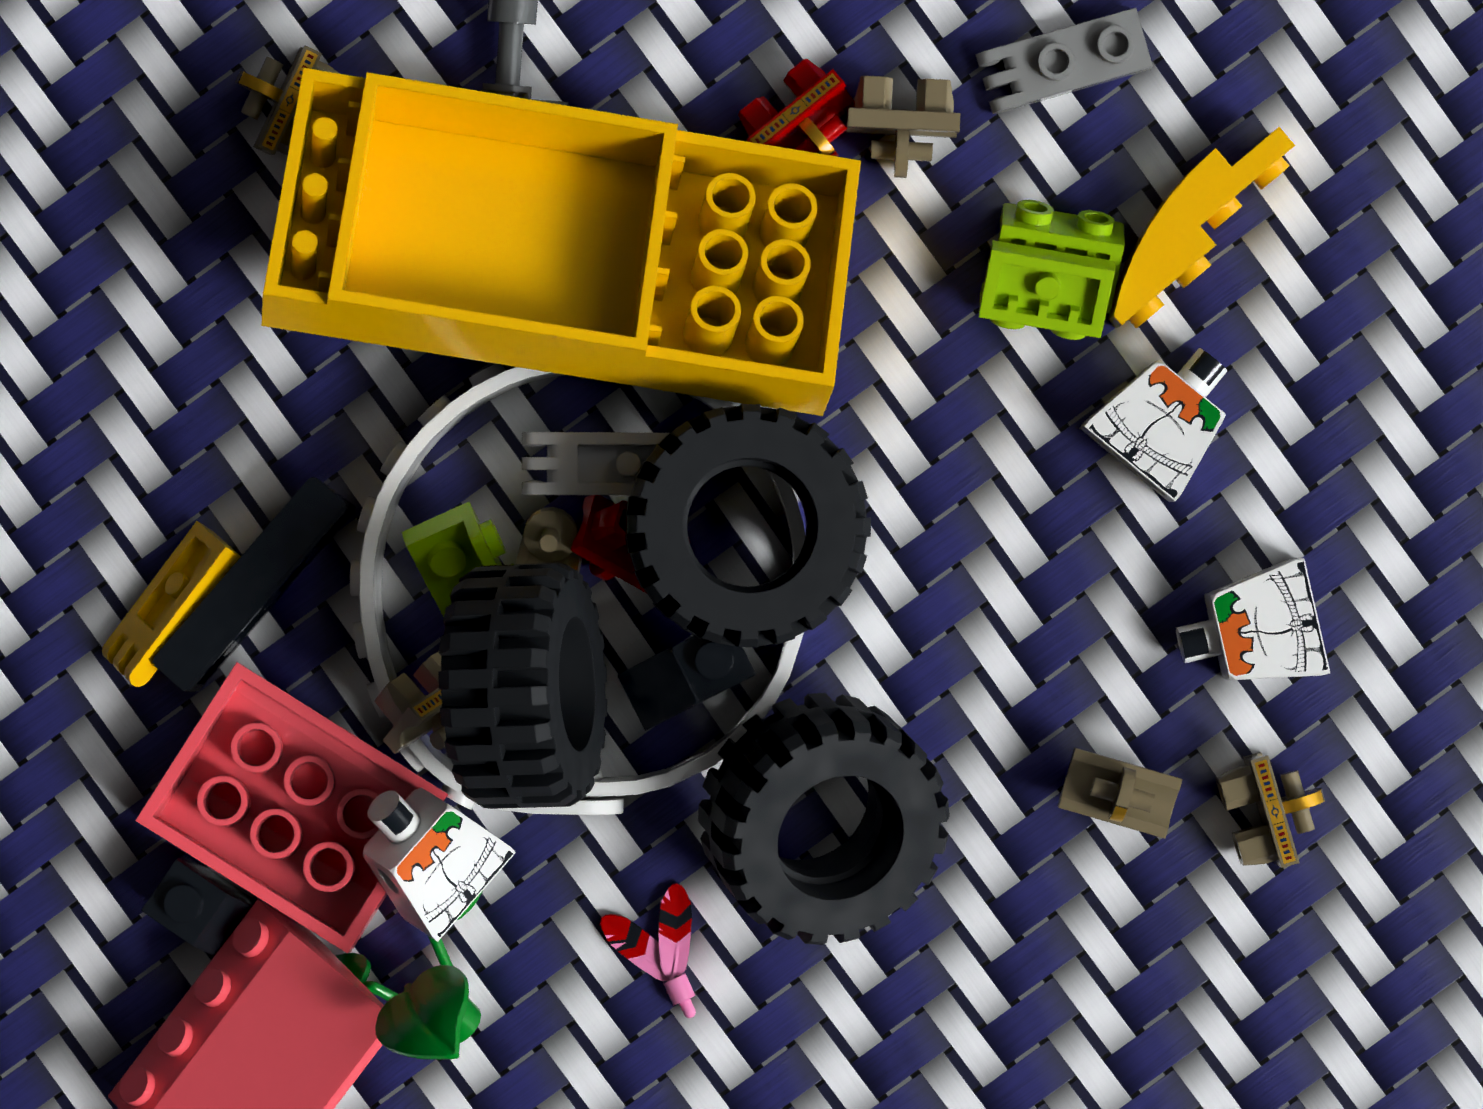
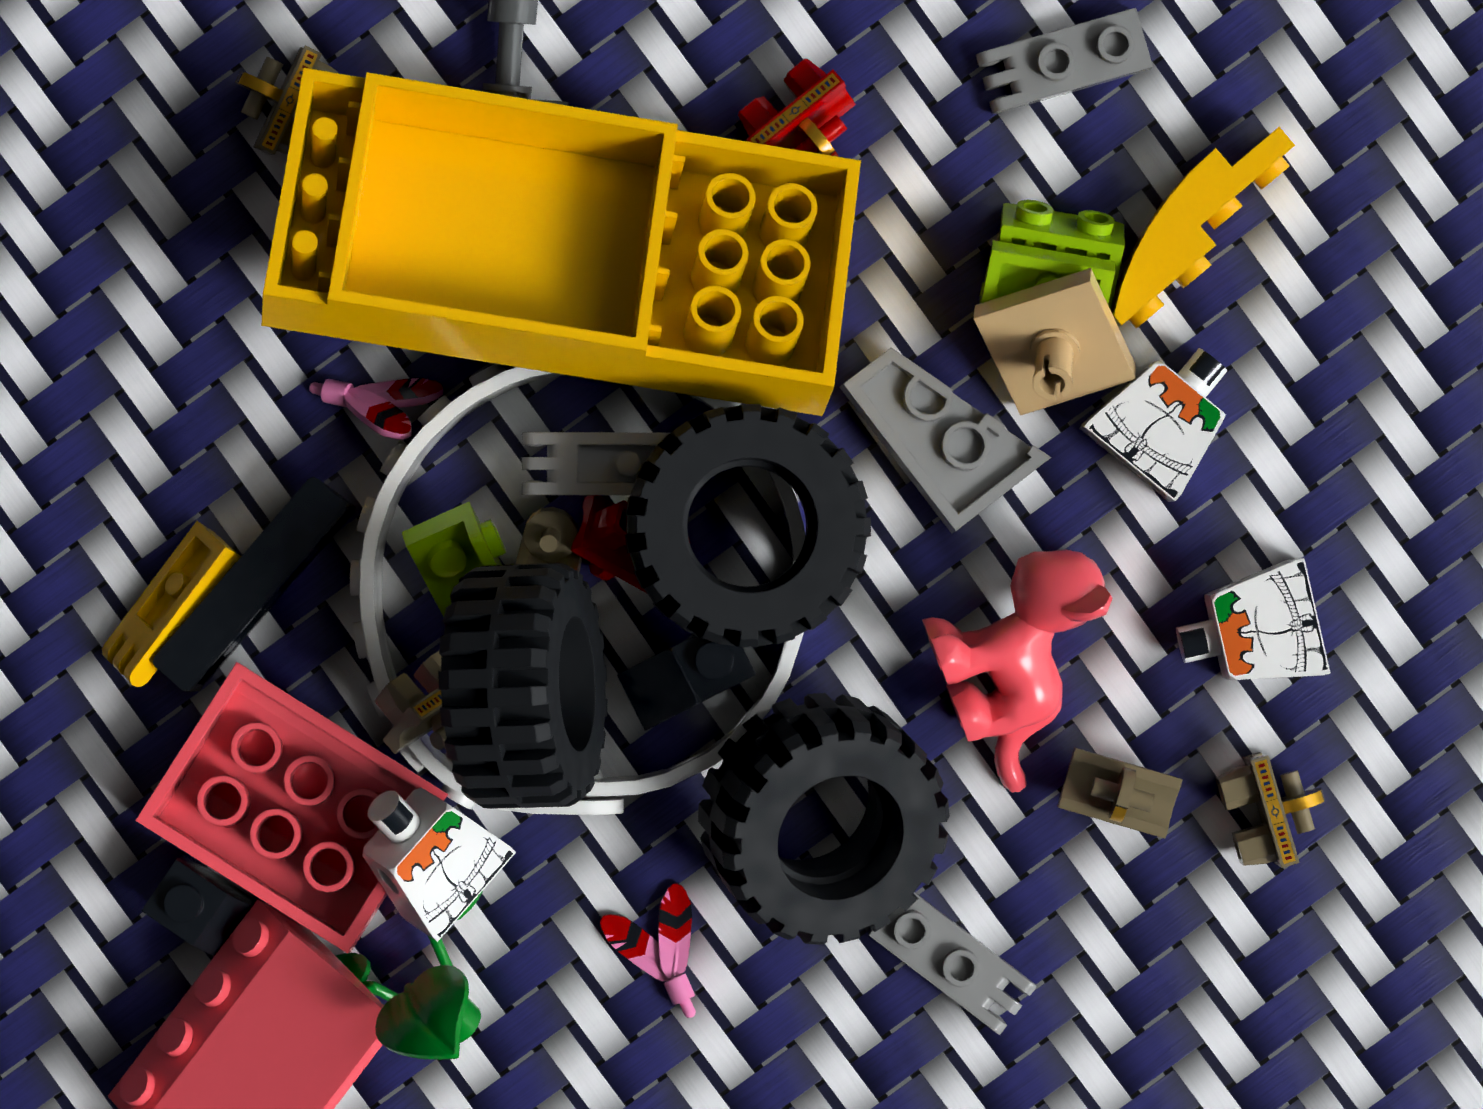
dark tan hips [846,76,961,178] -> none
none -> piece [309,378,444,440]
none -> light grey wing [839,347,1051,534]
none -> light grey hinge [868,892,1037,1035]
none -> coral animal [922,549,1113,793]
none -> tan tile [973,268,1136,416]

